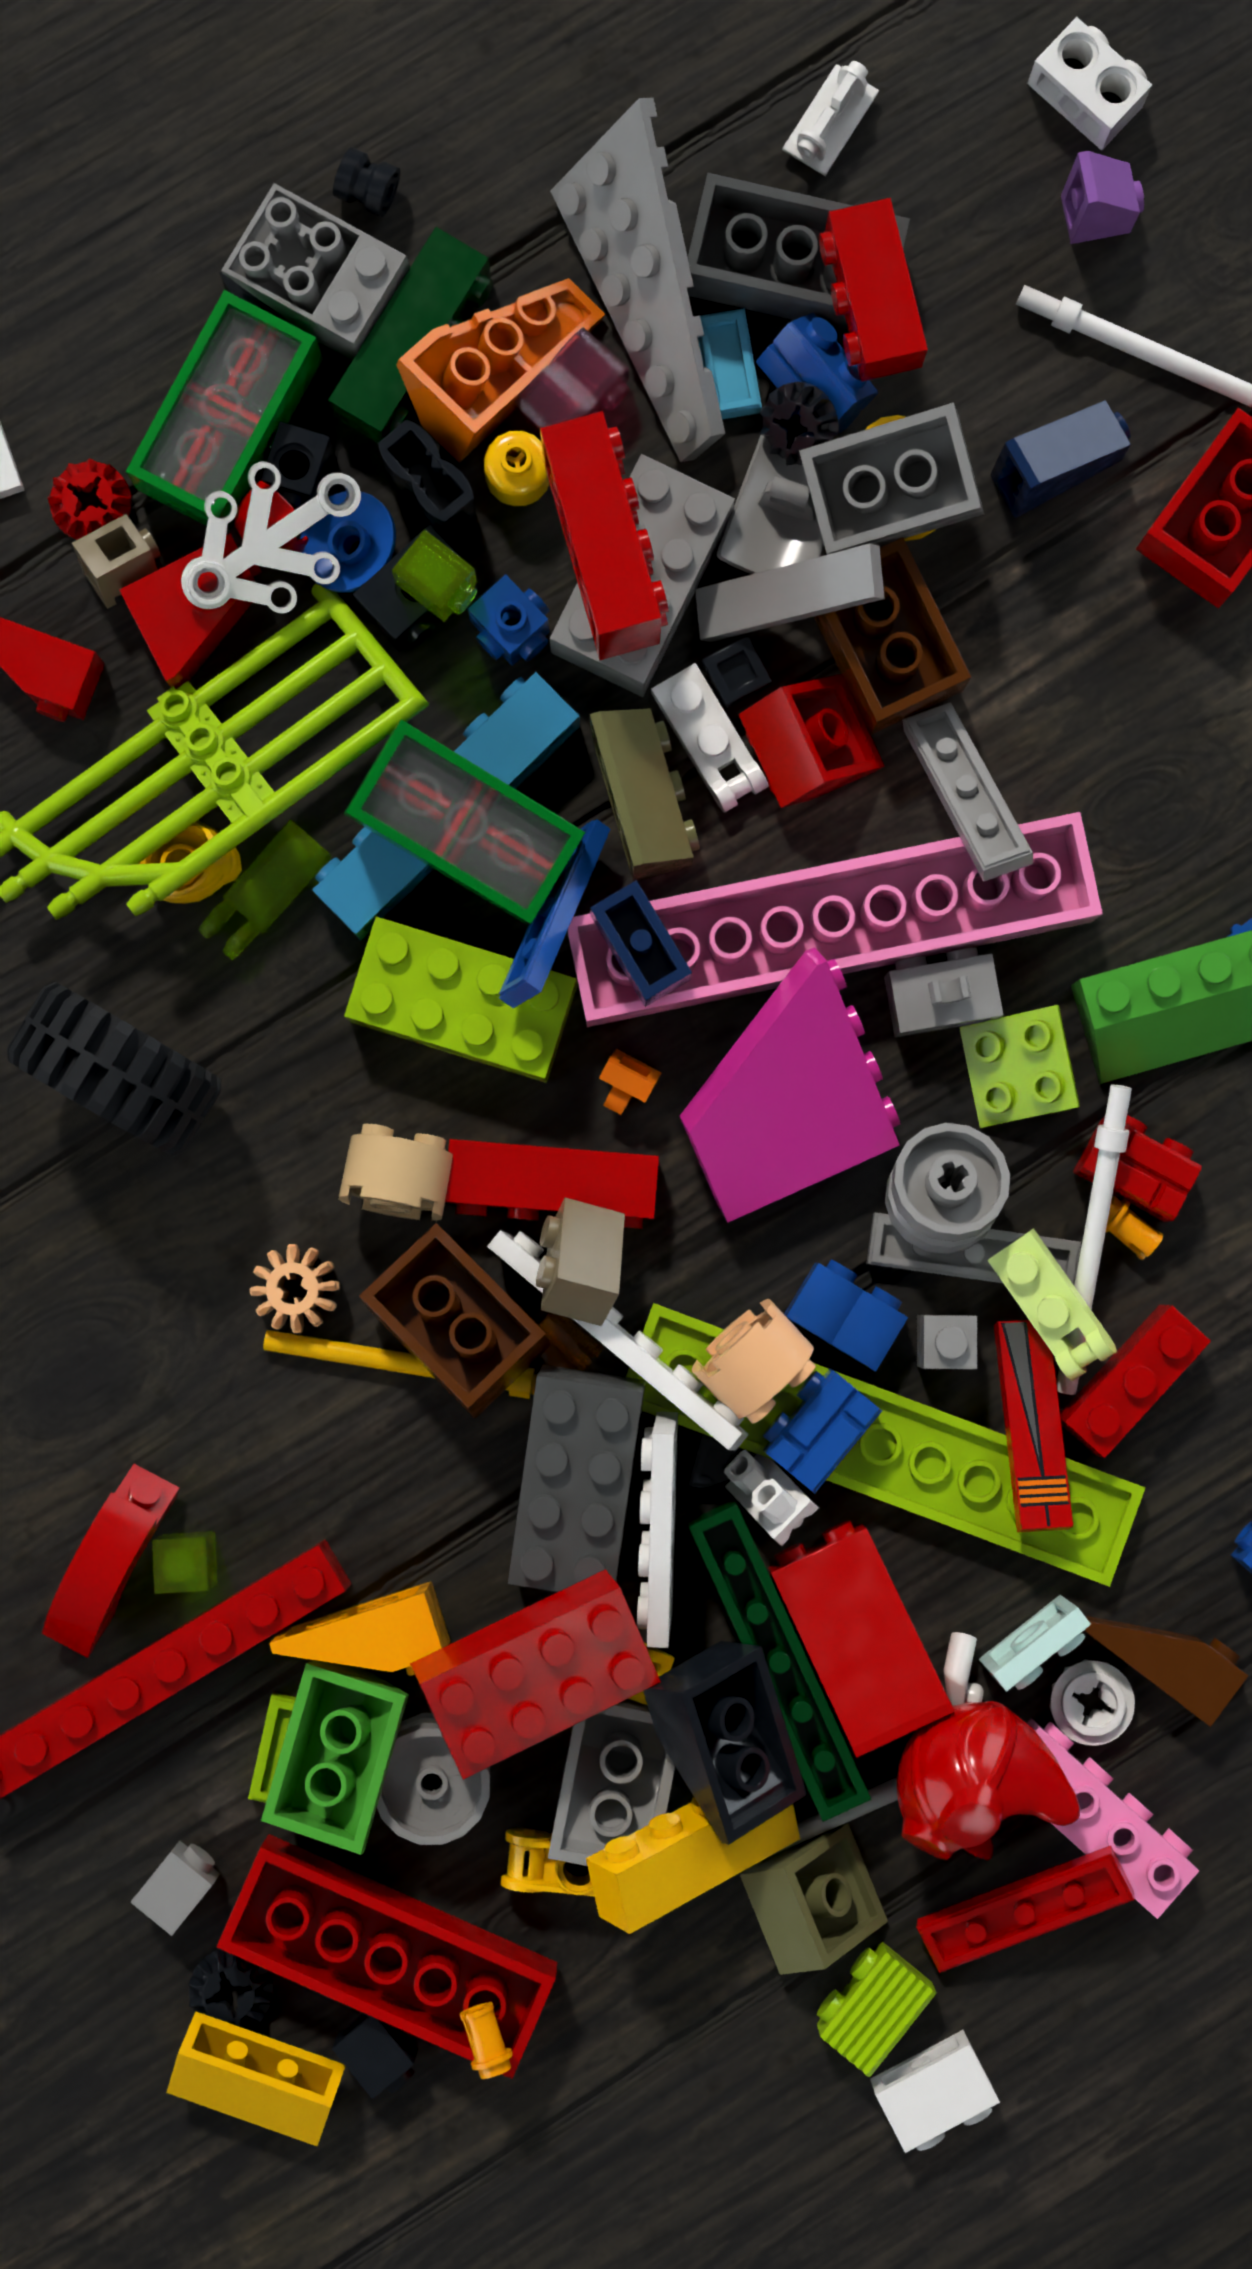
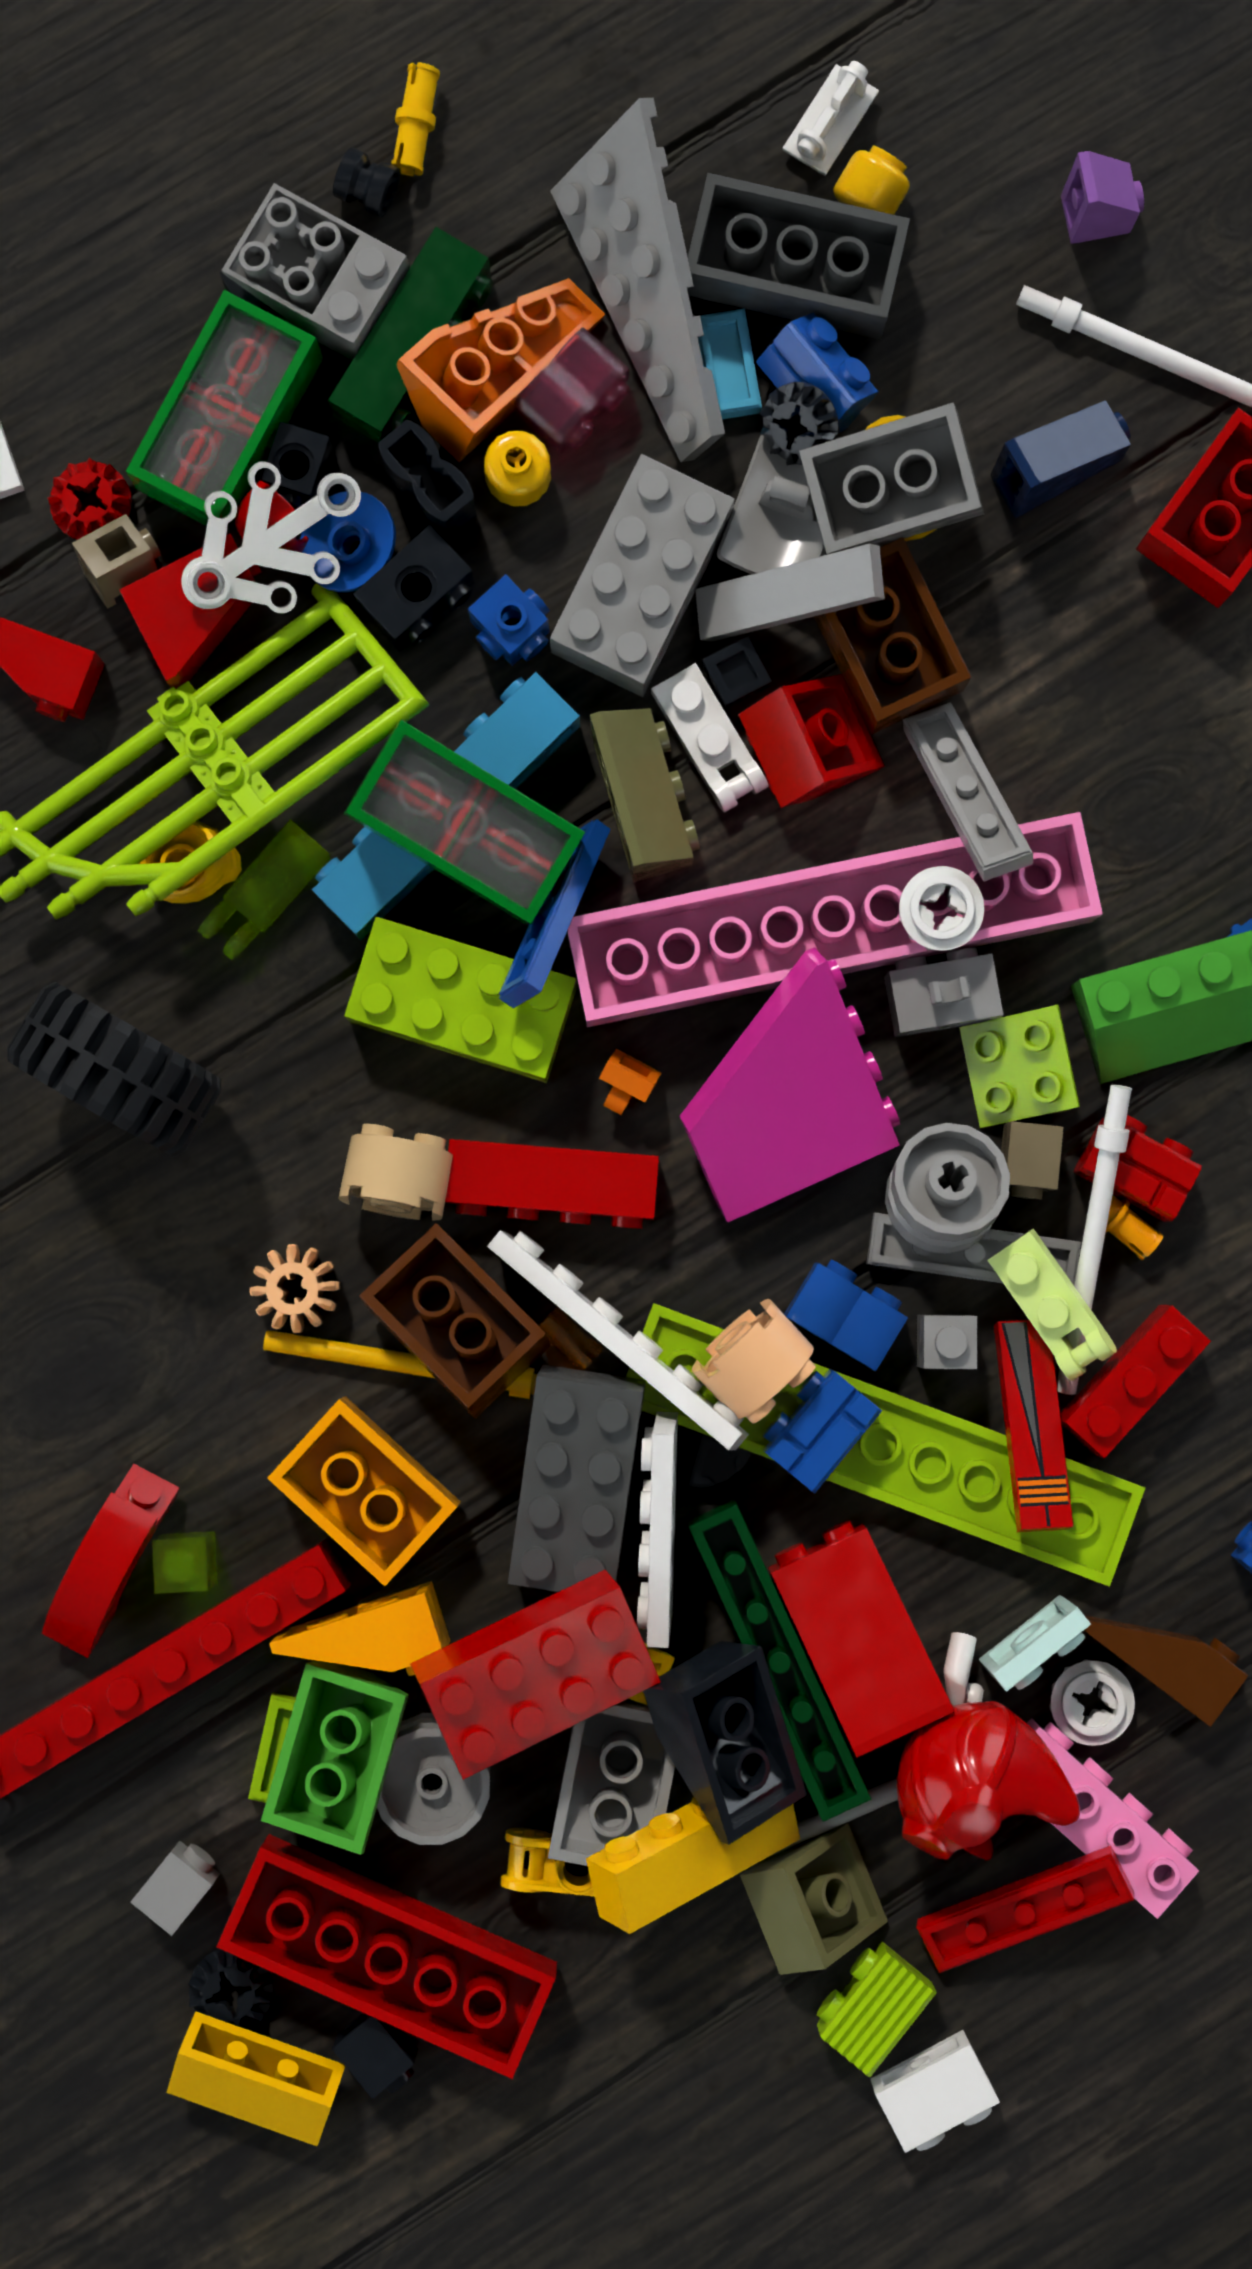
clear neon green brick [392,530,477,622] -> none
light orange pin [459,2002,513,2079] -> none
dark tan brick [536,1197,625,1326] -> none
red brick [540,411,669,661] -> none
dark blue brick [590,880,692,1007] -> none
white hips [724,1450,819,1546] -> none
red brick [819,197,928,381] -> none
white brick [1027,17,1152,151] -> none
none -> light orange brick [267,1396,461,1586]
none -> yellow pin [391,62,440,176]
none -> yellow head [833,145,910,215]
none -> white gear [899,866,984,951]
none -> dark tan brick [1001,1121,1064,1200]

